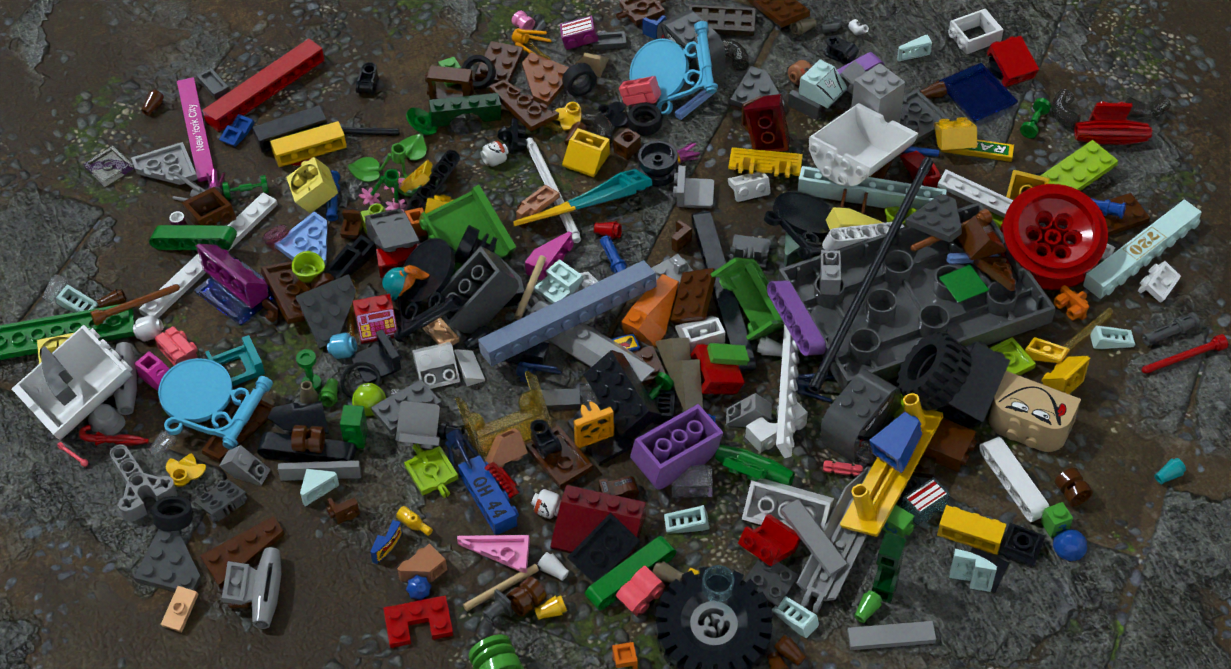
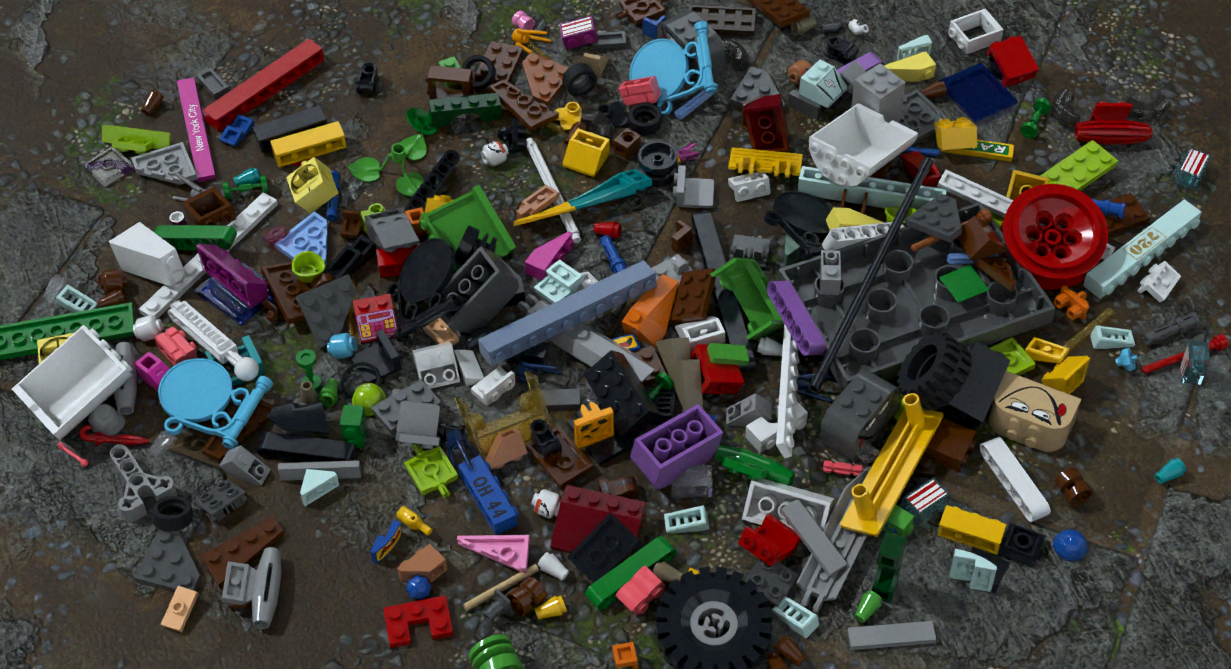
dark grey slope [41,346,77,406] -> none
dark orange piece [90,284,180,326] -> none
yellow plate [166,453,206,487] -> none
flat silver piece [206,169,225,194] -> none
reddish brown wheel [291,425,325,453] -> none
reddish brown bracket [326,497,360,524] -> none
black bar [341,127,399,135] -> none
plant [359,169,406,211] -> none
hair [382,265,430,301] -> none
yellow plate [400,160,433,193] -> none
red piece [485,462,519,499] -> none
tan piece [514,255,546,320] -> none
clear light blue piece [702,565,735,602] -> none
blue slope [869,412,922,473] -> none
bright green brick [1041,502,1073,538] -> none
none -> reddish brown head [98,269,127,294]
none -> lime bracket [102,125,171,154]
none -> white slope [109,222,187,287]
none -> white gear [168,300,259,382]
none -> teal cone [233,167,261,187]
none -> white bracket [471,366,516,406]
none -> light yellow slope [884,51,936,82]
none -> medium azure piece [1115,348,1138,371]
none -> brick [1174,147,1211,190]
none -> clear light blue brick [1180,340,1210,385]

